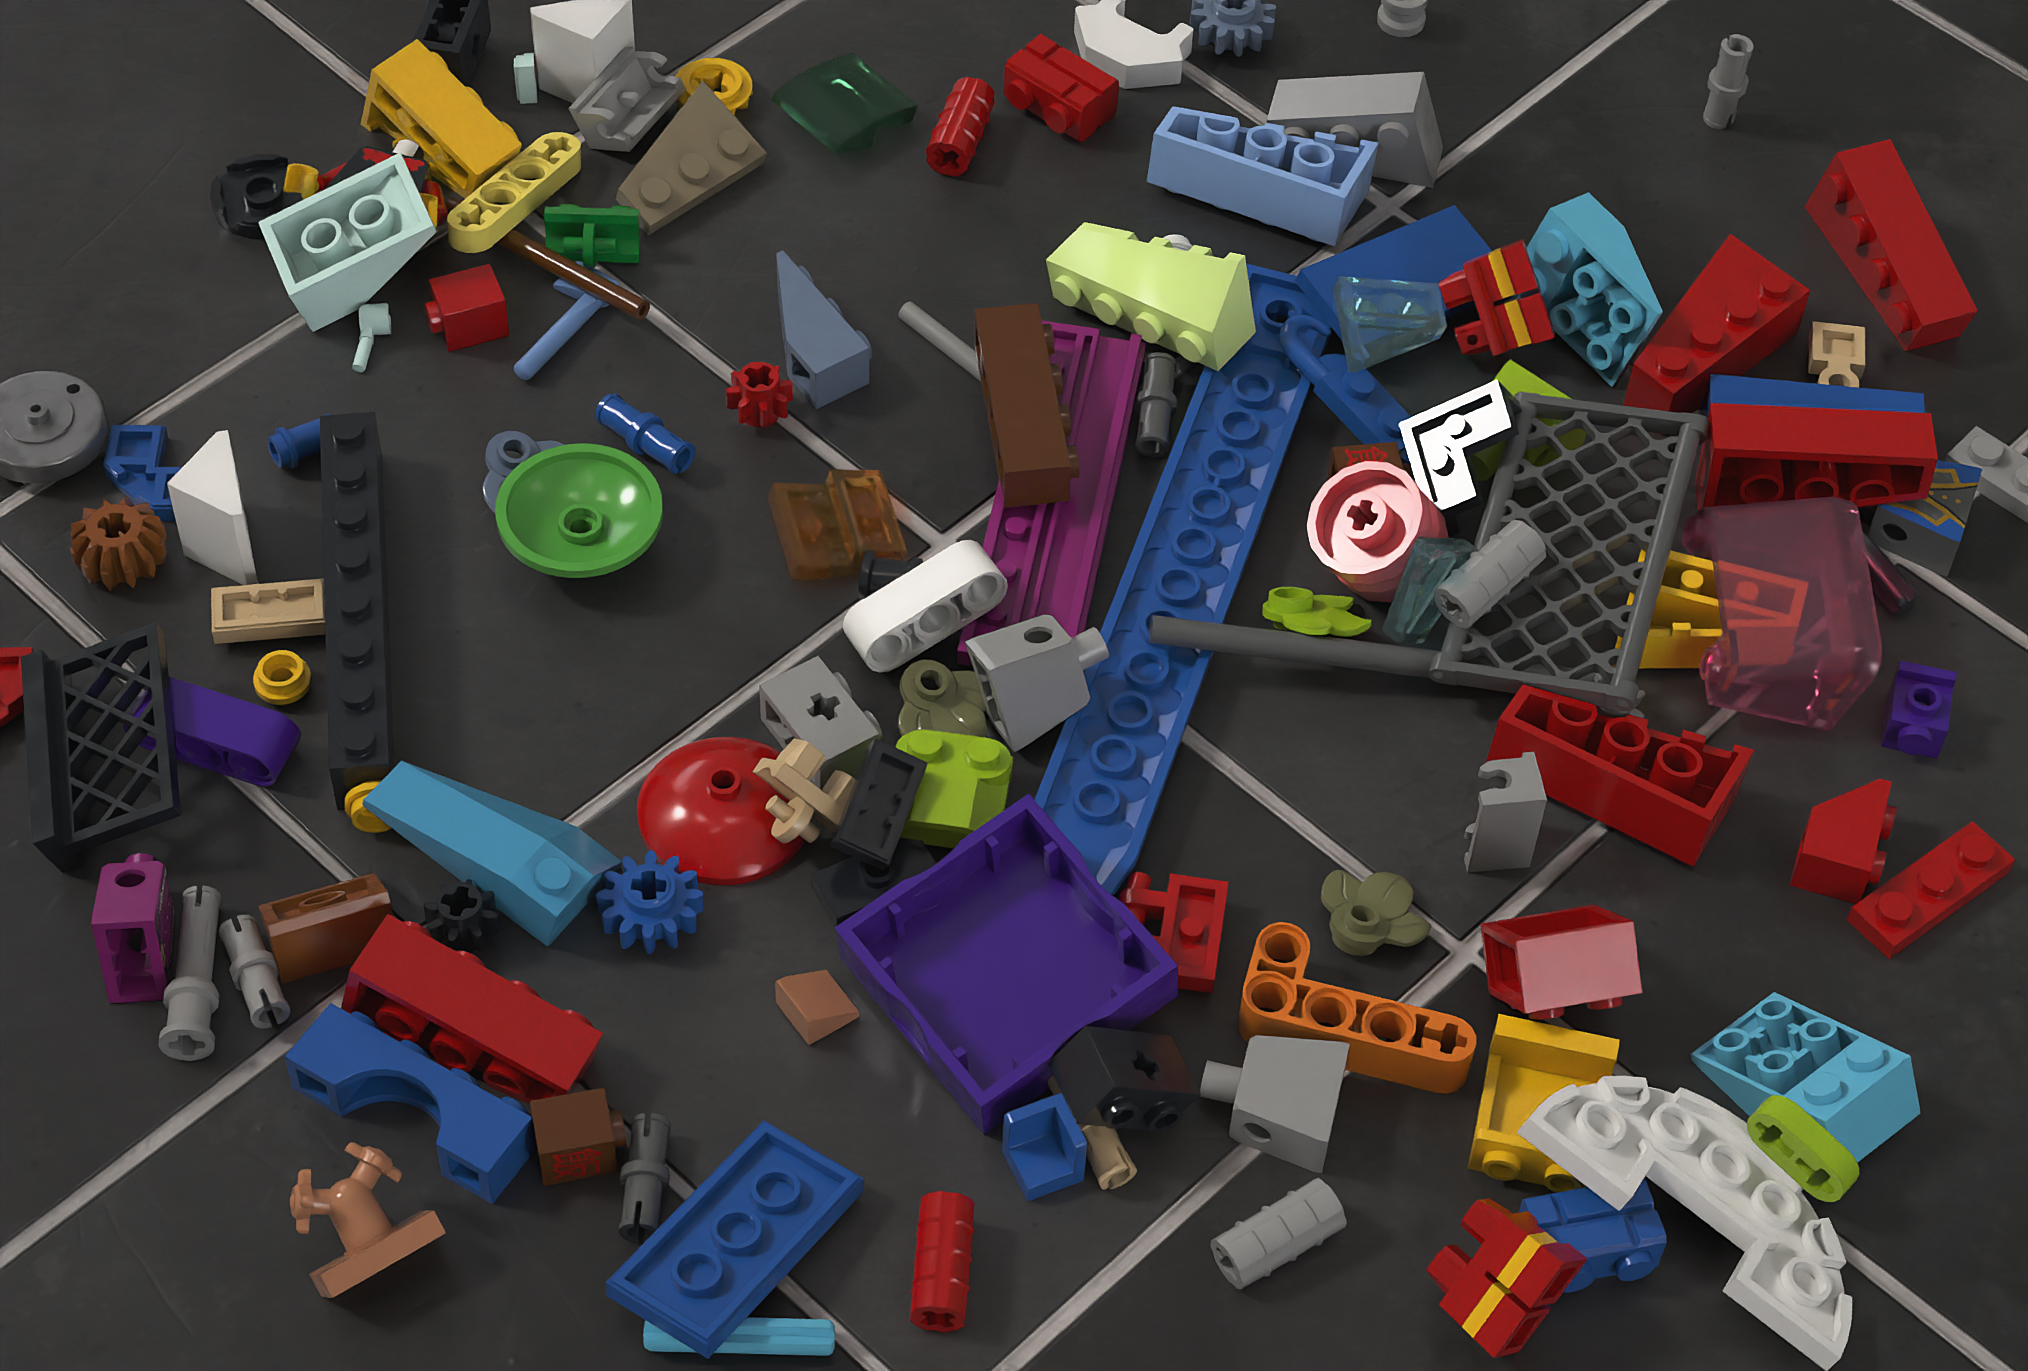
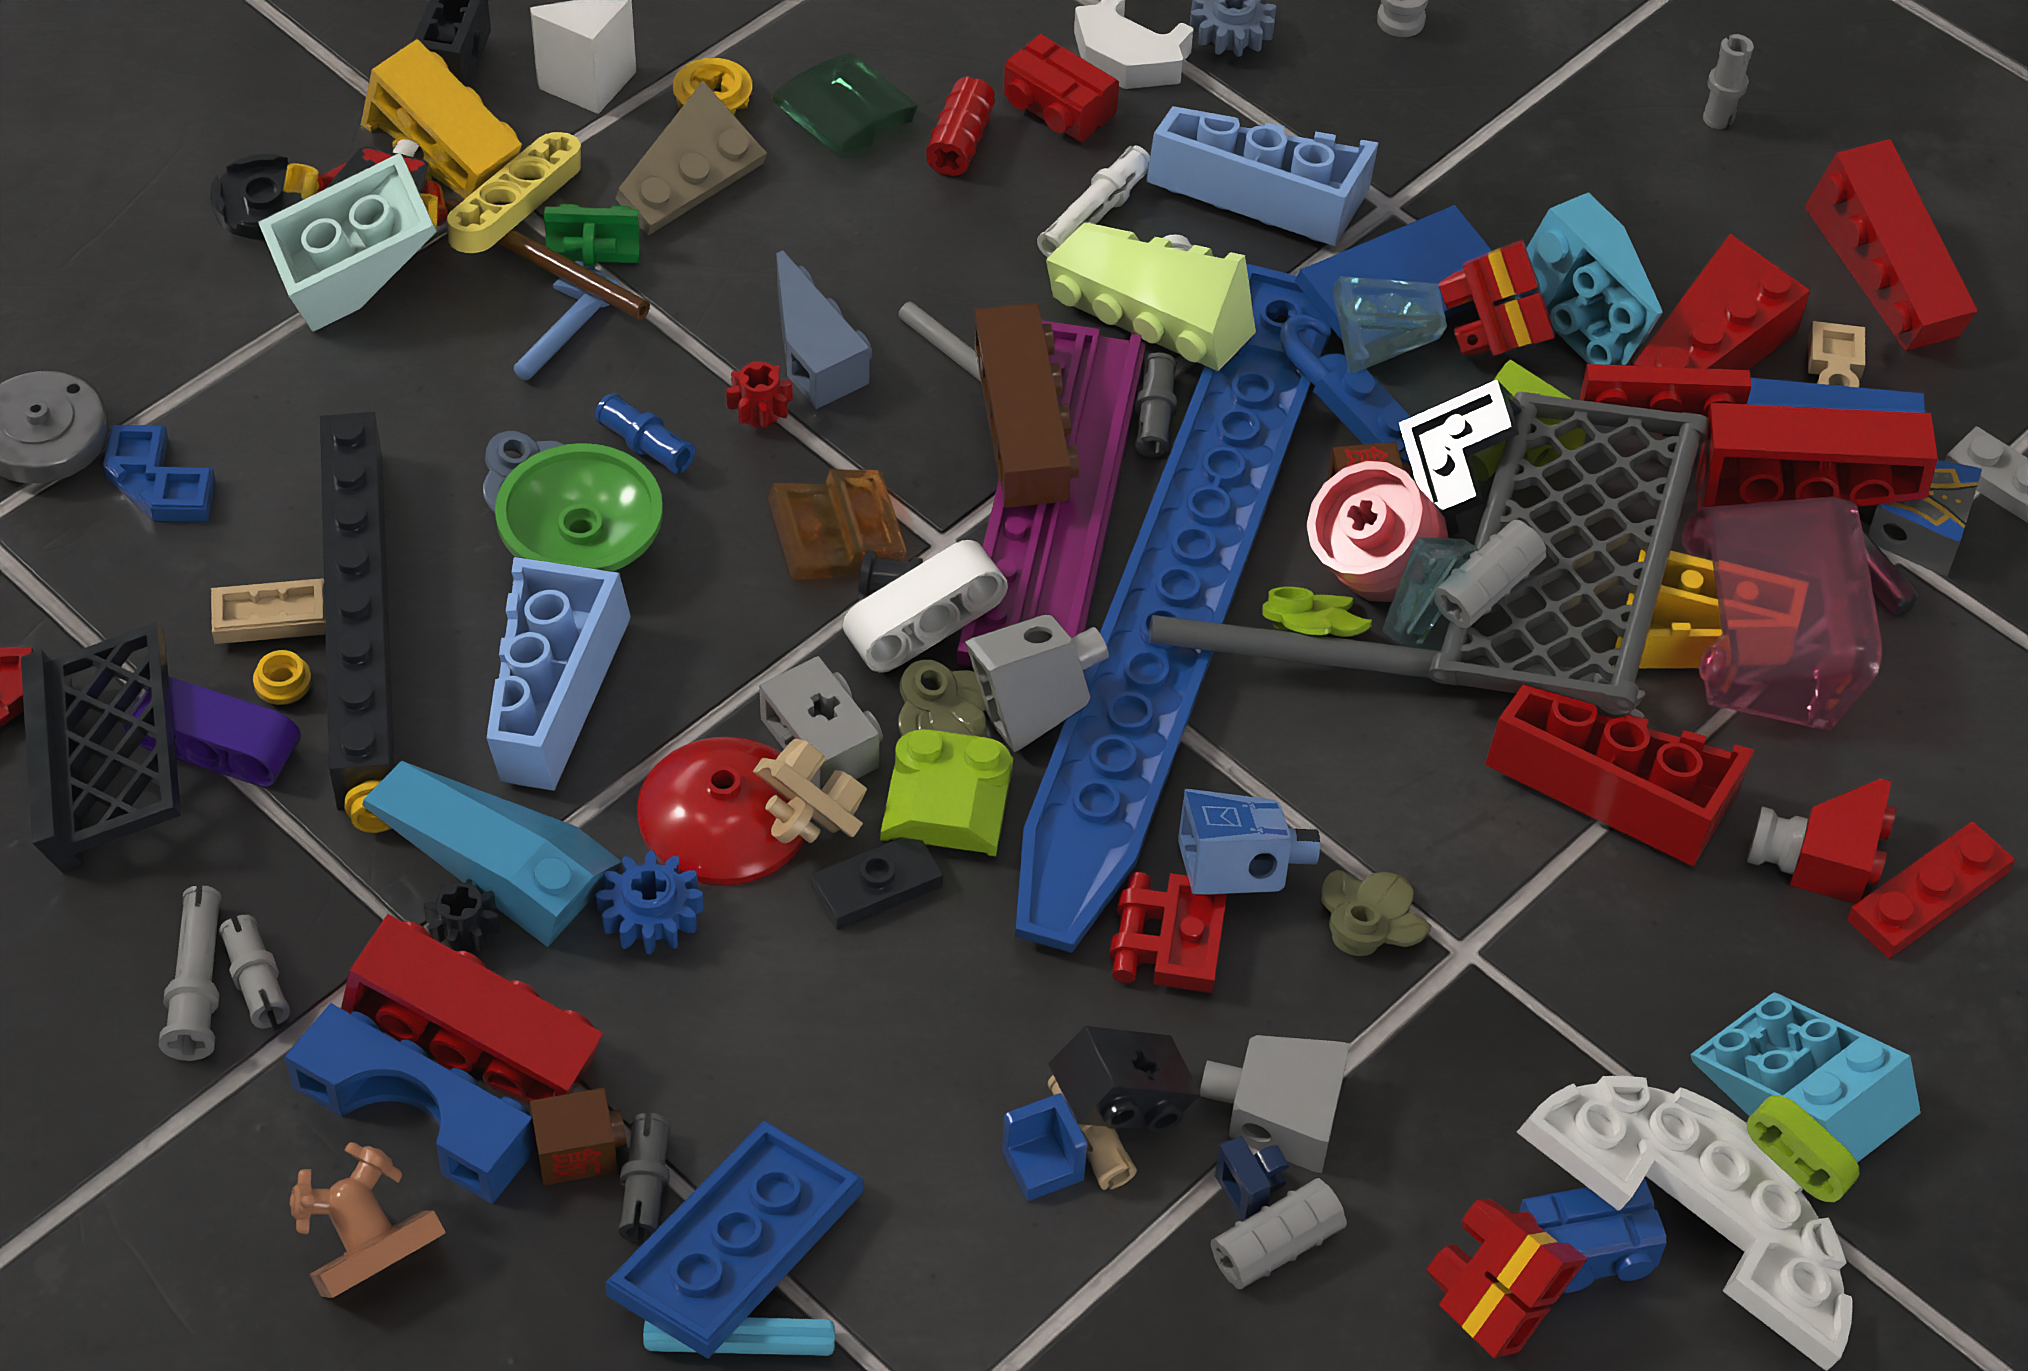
dark orange gear [70,495,167,591] -> none
magenta torso [91,853,176,1003] -> none
white slope [167,430,258,585] -> none
dark orange slope [258,873,393,984] -> none
blue pin [267,414,330,469] -> none
light aqua hand [352,303,391,373] -> none
red brick [424,264,509,352] -> none
light aqua tile [514,53,537,104] -> none
light grey hinge [568,47,686,152] -> none
nougat slope [775,970,860,1045] -> none
black plate [830,738,928,870] -> none
dark purple tile [835,794,1178,1135] -> none
red axle [910,1191,975,1332] -> none
orange beam [1238,922,1476,1094] -> none
light grey wedge [1267,72,1443,188] -> none
light grey hinge [1464,752,1547,873] -> none
yellow panel [1468,1014,1620,1193] -> none
piece [1480,904,1642,1020] -> none
dark purple brick [1881,660,1957,758] -> none
none -> light blue wedge [486,557,631,791]
none -> white pin [1037,145,1150,258]
none -> medium blue torso [1178,789,1320,894]
none -> dark blue tile [1215,1136,1289,1222]
none -> red plate [1579,364,1752,418]
none -> light grey wheel [1747,806,1808,875]

